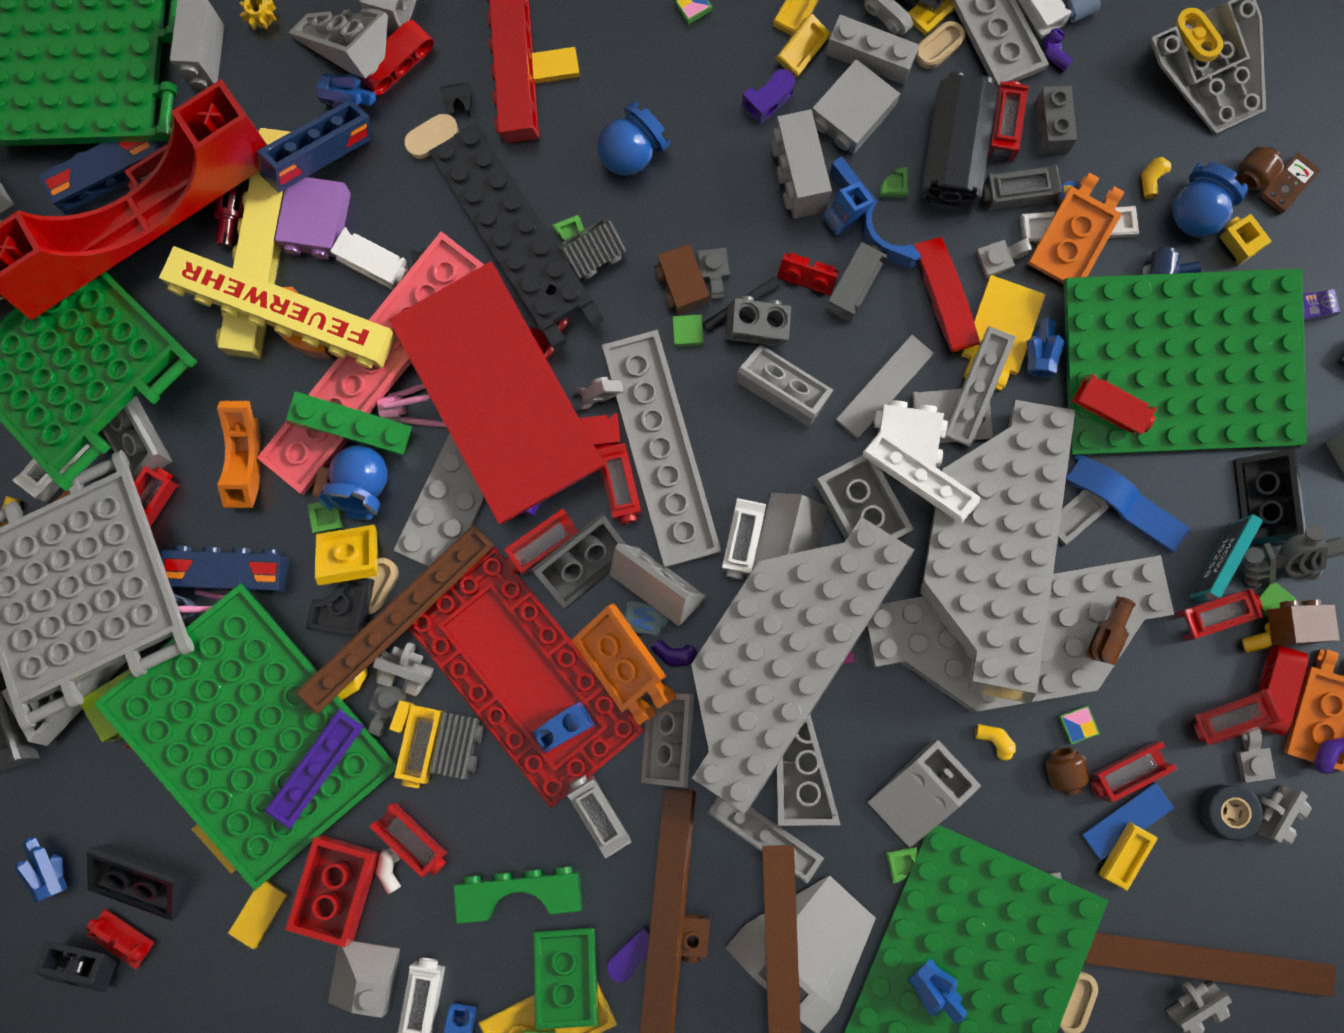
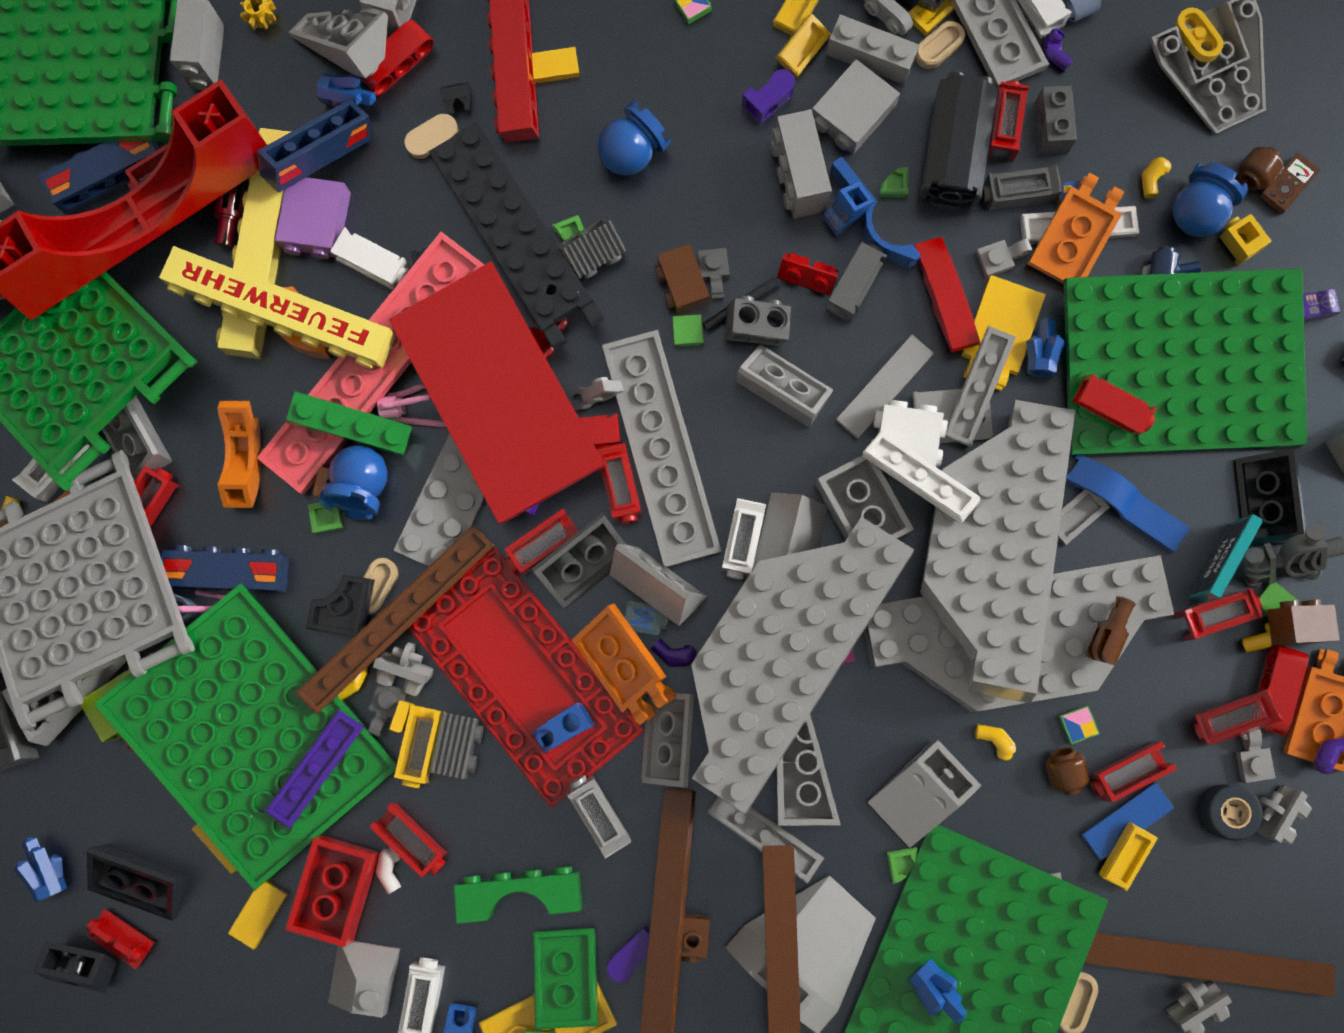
yellow plate [315,525,378,586] -> none

